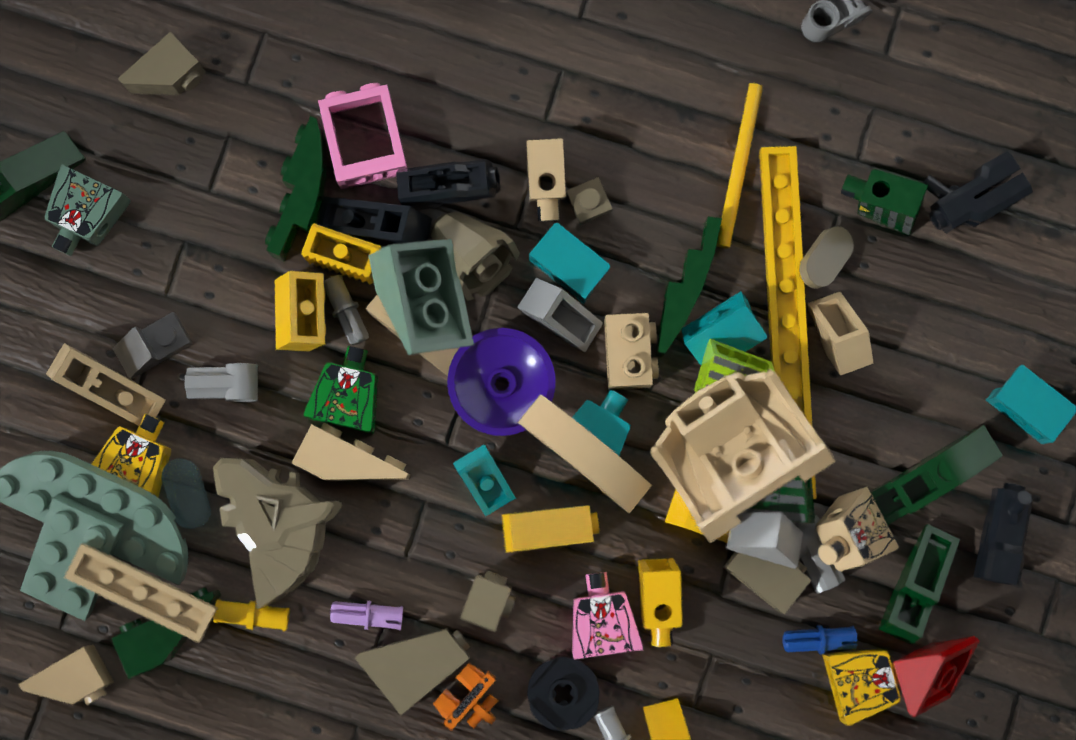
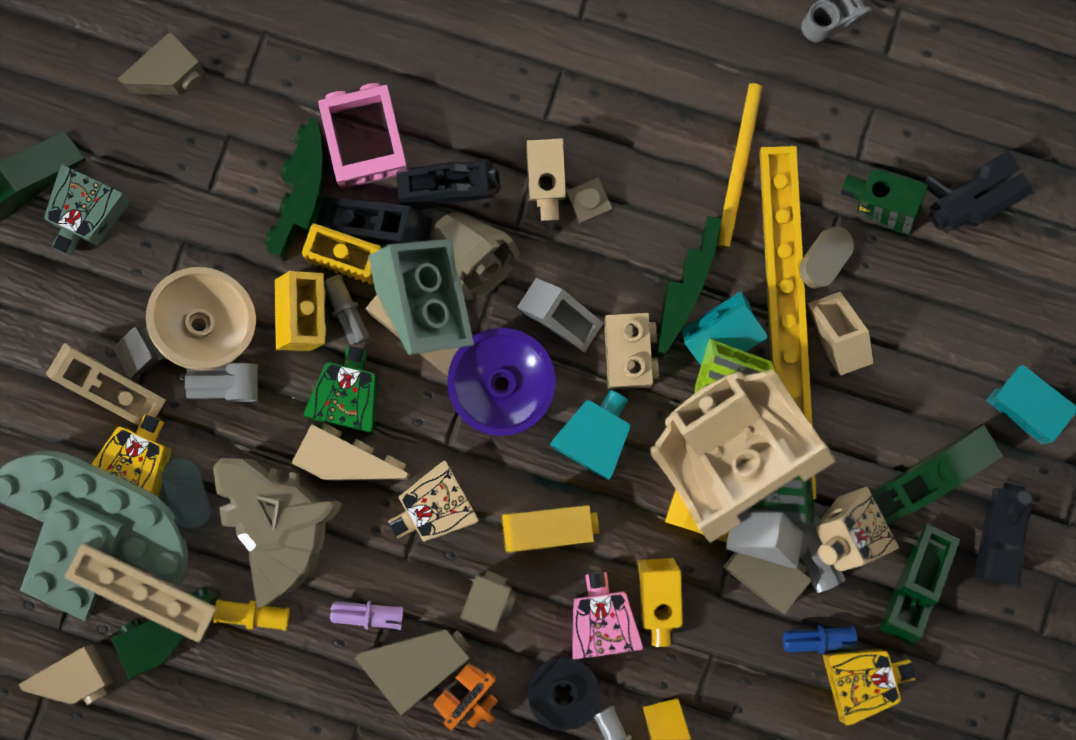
teal slope [453,445,516,517] -> none
tan slope [517,394,652,513] -> none
teal panel [529,223,610,304] -> none
red slope [893,636,980,717] -> none
none -> tan dish [146,267,256,370]
none -> torso [388,461,479,542]

